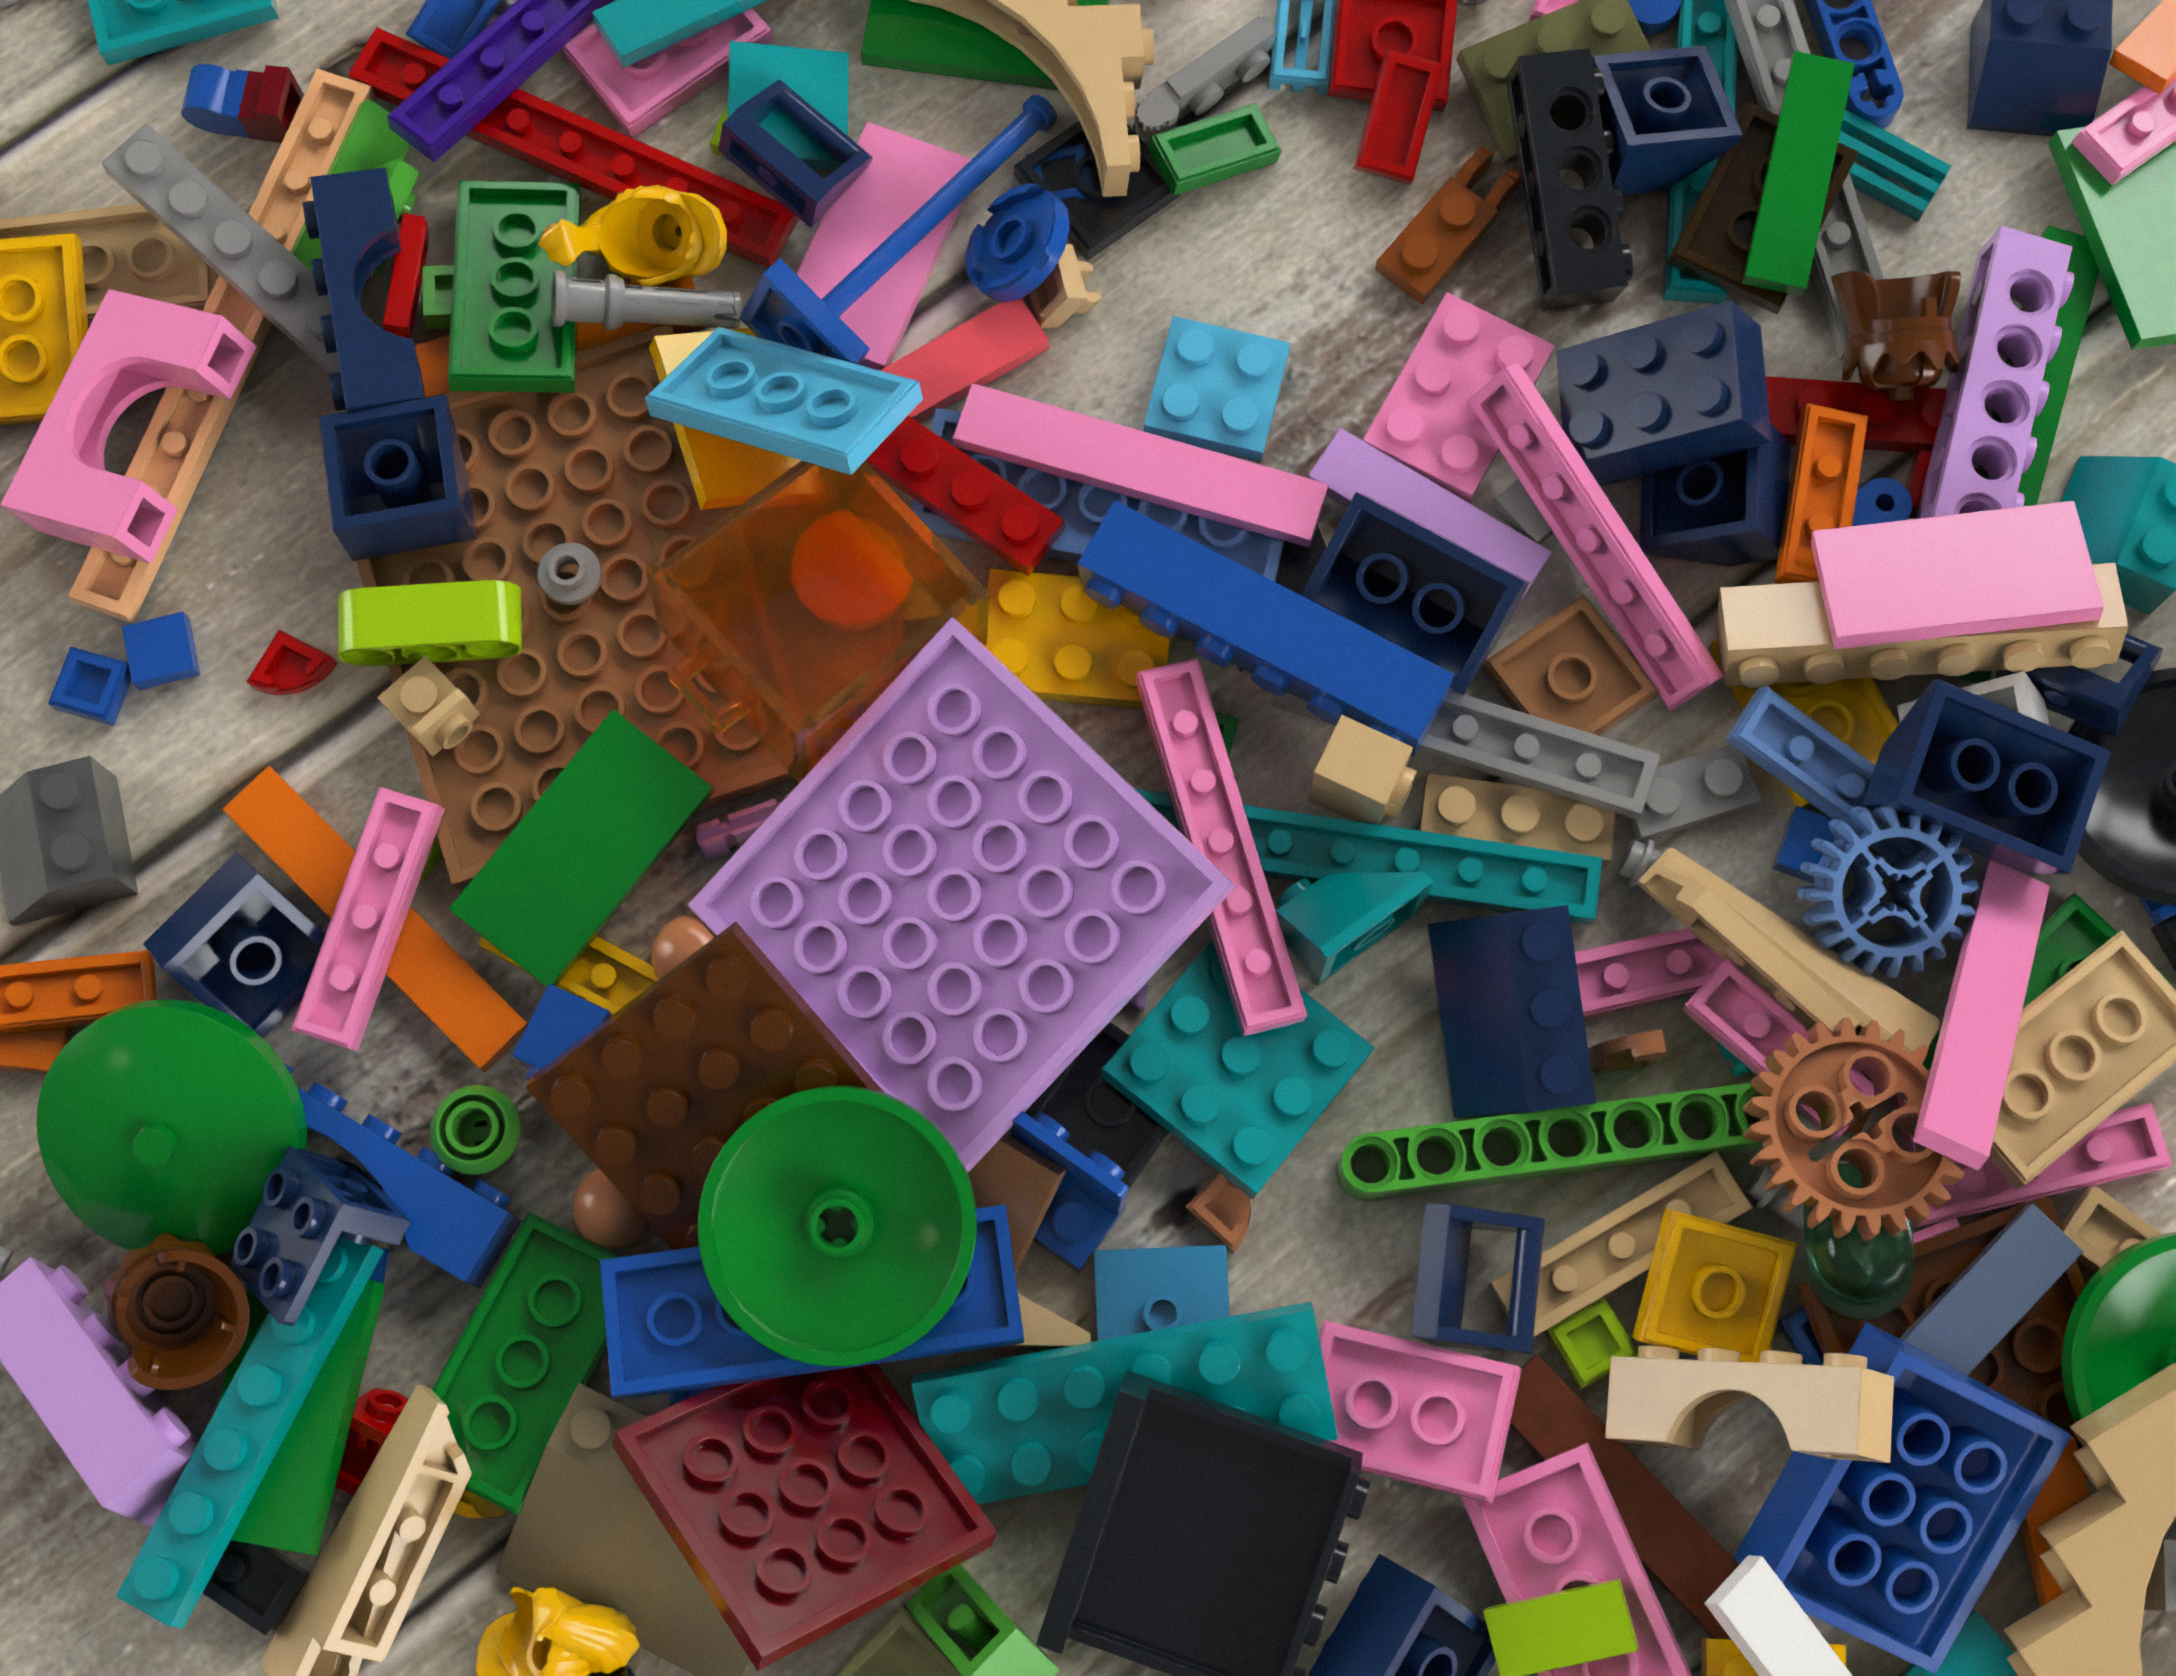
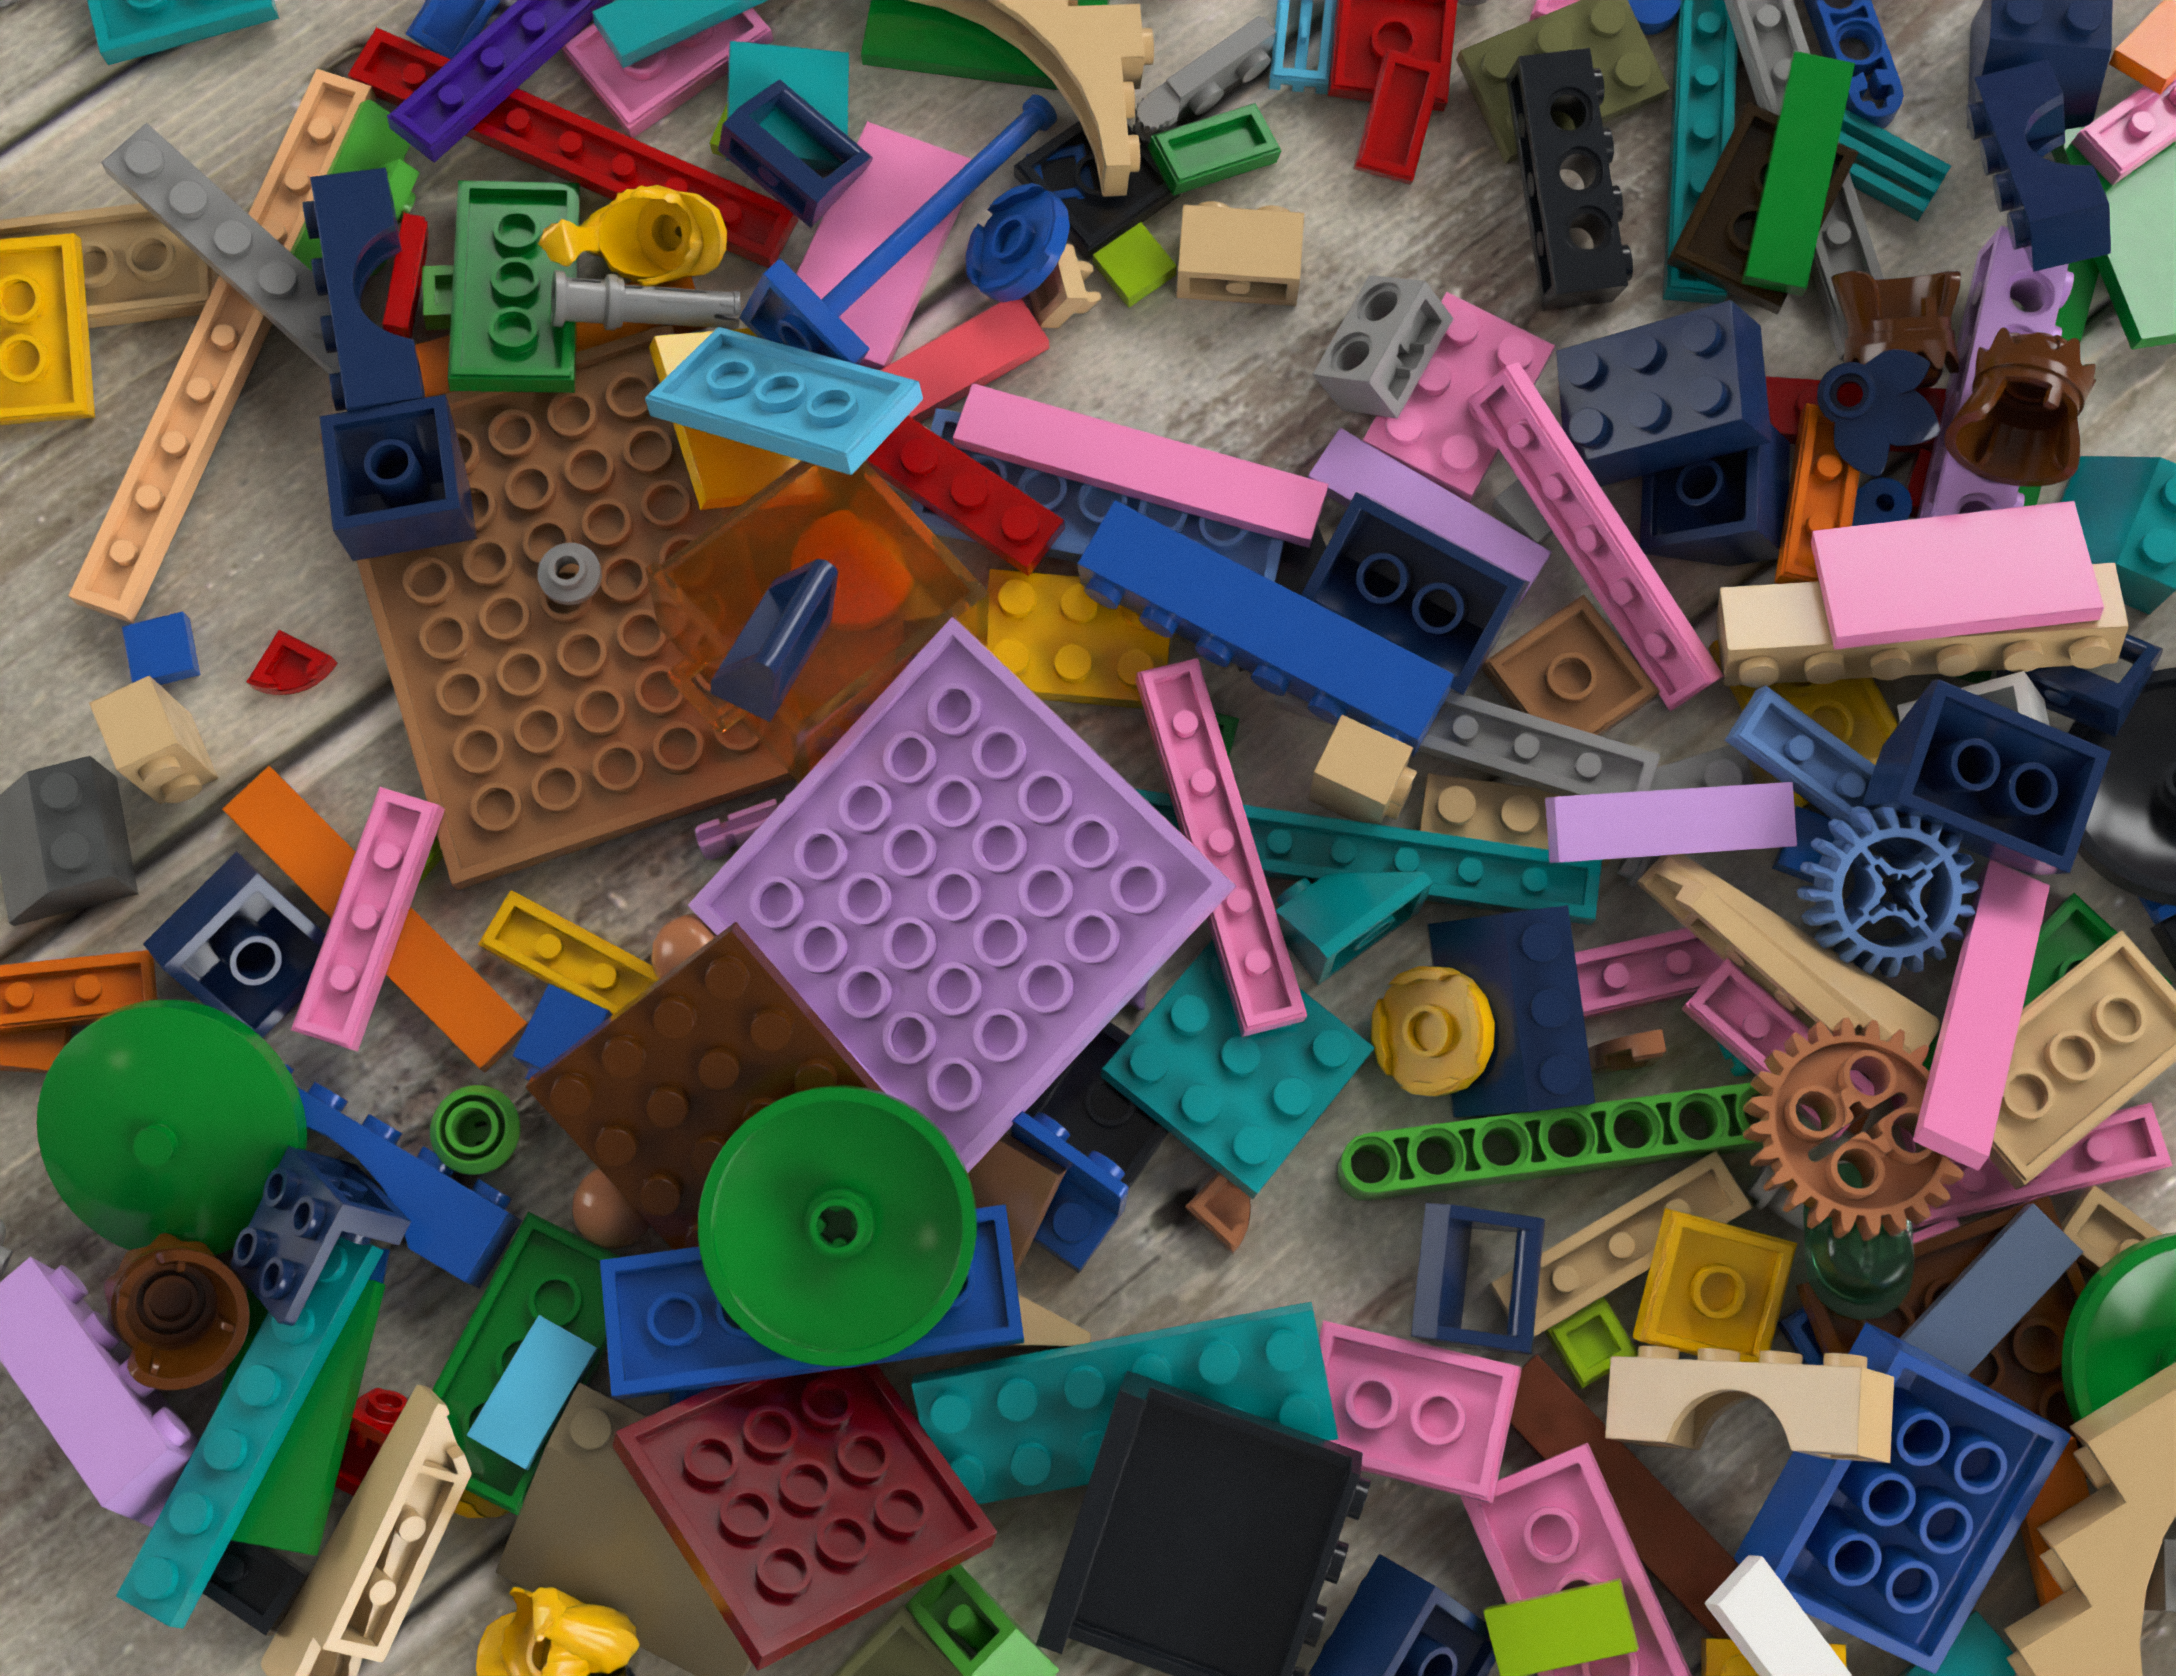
bright pink arch [0,289,257,563] -> none
blue tile [48,647,132,726] -> none
leg [181,64,304,143] -> none
lime beam [337,580,522,666] -> none
tan bracket [377,656,481,757] -> none
green tile [448,709,715,987] -> none
dark azure plate [1094,1245,1230,1341] -> none
medium azure plate [1144,316,1291,462] -> none
dark orange hinge [1375,146,1522,304] -> none
dark blue slope [1592,46,1743,195] -> none
none -> tan brick [89,676,218,805]
none -> medium azure tile [466,1315,600,1470]
none -> dark blue tile [710,559,838,722]
none -> lime tile [1093,222,1177,308]
none -> tan brick [1177,201,1304,306]
none -> light grey brick [1312,275,1454,418]
none -> yellow tile [1371,966,1495,1096]
none -> lavender tile [1545,782,1797,863]
none -> dark blue plate [1817,349,1940,477]
none -> reddish brown hat [1944,327,2096,487]
none -> dark blue arch [1966,59,2111,272]

